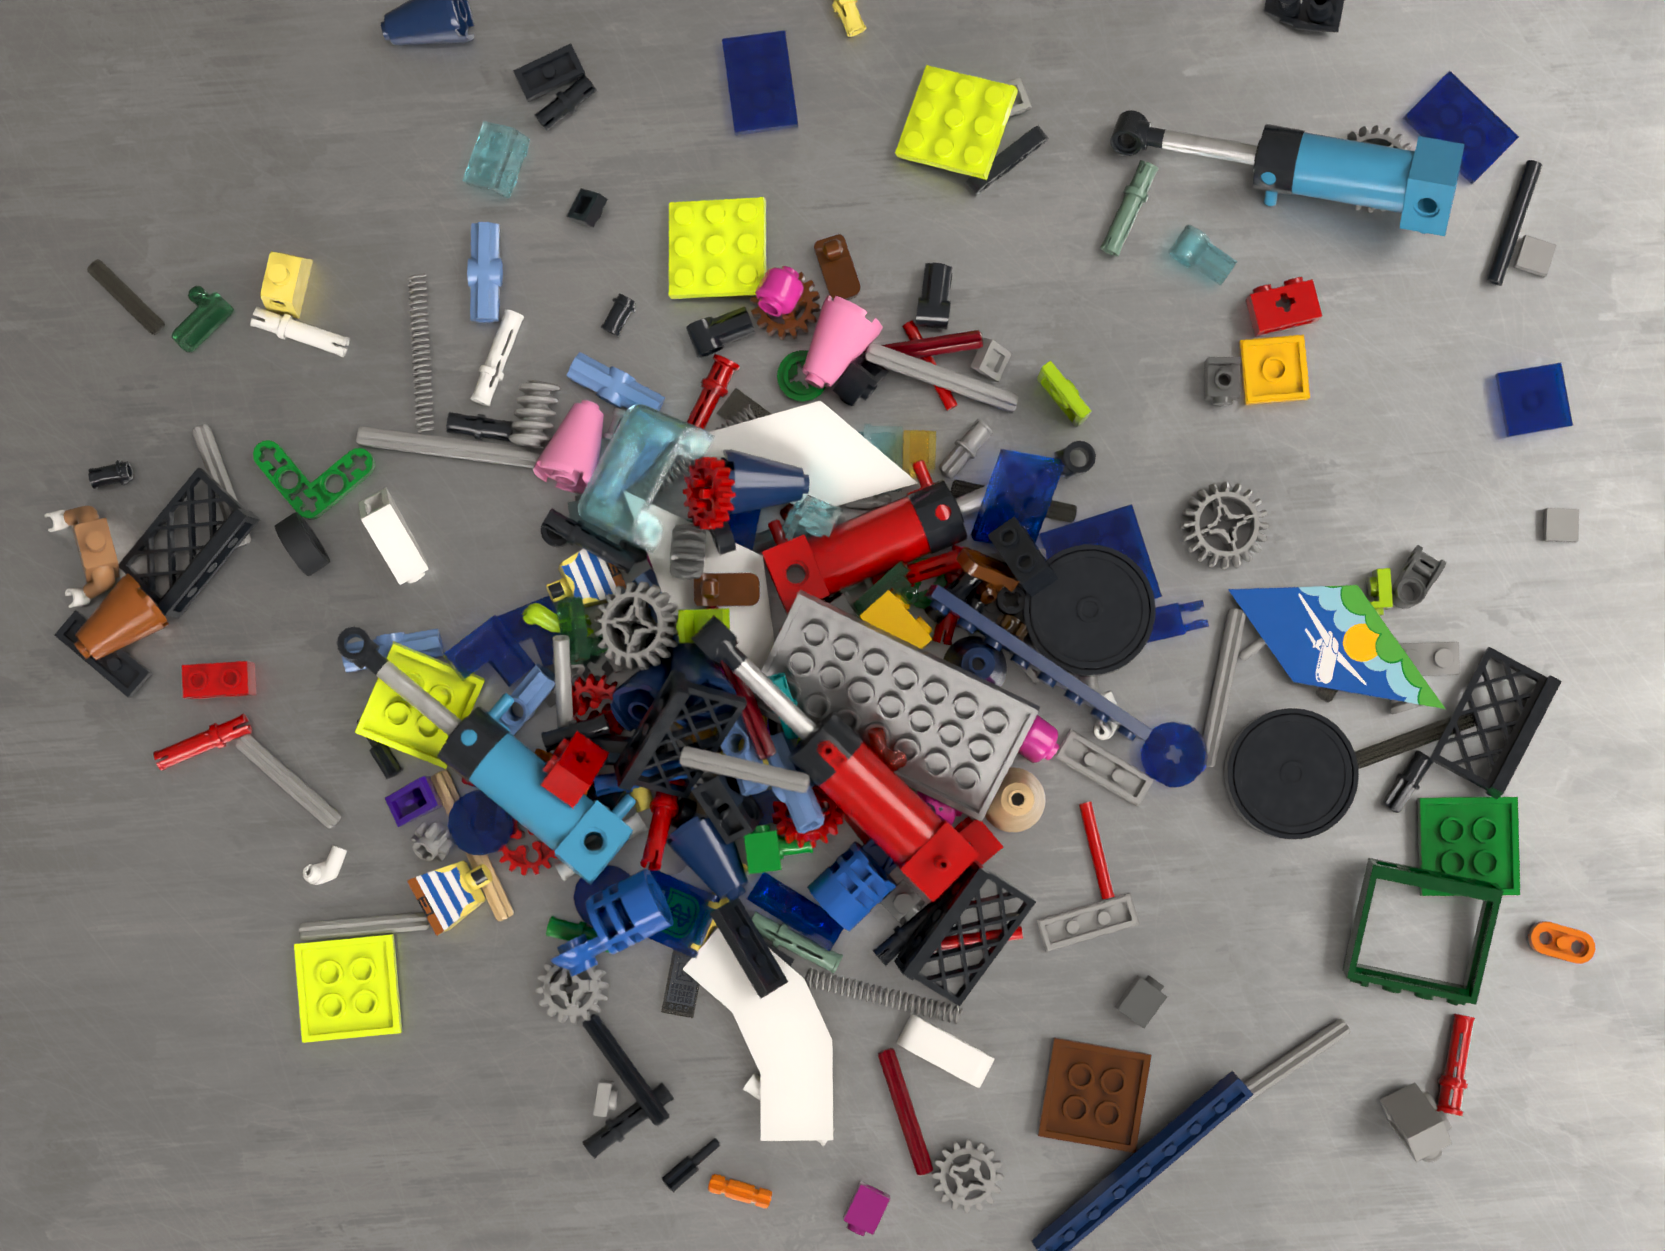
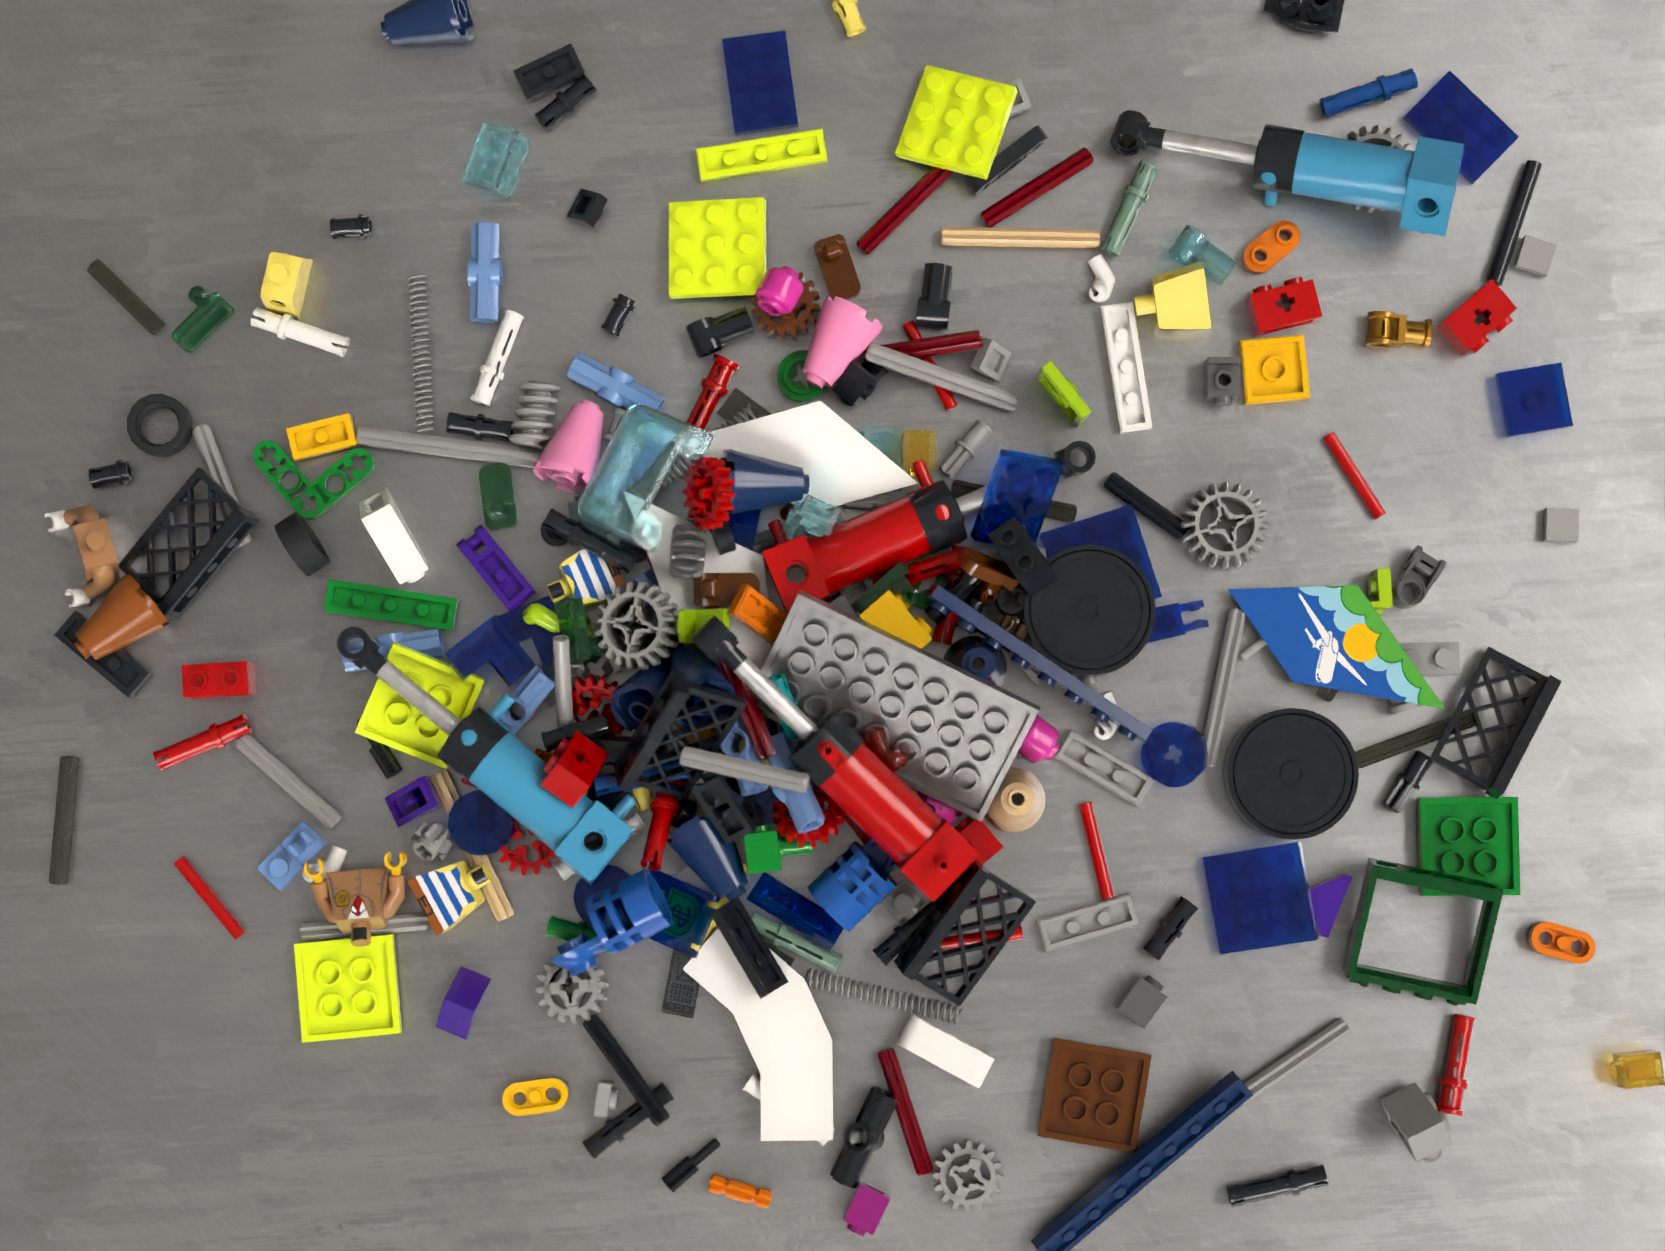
none -> clear smoke axle [49,756,80,885]
none -> black tyre [127,394,193,457]
none -> red piece [174,856,246,940]
none -> medium blue plate [257,821,328,891]
none -> yellow plate [286,413,359,461]
none -> medium nougat torso [304,851,407,947]
none -> green plate [324,579,459,632]
none -> black pin [330,214,372,240]
none -> dark purple slope [436,966,492,1040]
none -> dark purple plate [456,524,536,612]
none -> clear green piece [479,463,518,531]
none -> yellow plate [502,1077,569,1116]
none -> neon yellow tile [696,128,827,182]
none -> orange plate [727,584,788,646]
none -> black piece [830,1086,899,1188]
none -> dark red axle [856,167,953,255]
none -> tan axle [941,227,1100,248]
none -> dark red axle [981,147,1094,228]
none -> white arm [1088,254,1115,303]
none -> white tile [1100,301,1153,434]
none -> black axle [1104,472,1189,540]
none -> light yellow torso [1134,262,1211,329]
none -> black pin [1143,896,1198,961]
none -> clear blue plate [1203,841,1319,954]
none -> black pin [1226,1164,1328,1207]
none -> orange plate [1242,220,1301,275]
none -> dark purple slope [1298,874,1352,938]
none -> blue pin [1319,68,1418,118]
none -> red piece [1323,431,1386,520]
none -> pearl gold connector [1366,311,1433,348]
none -> red brick [1437,279,1517,355]
none -> clear yellow brick [1609,1049,1665,1089]

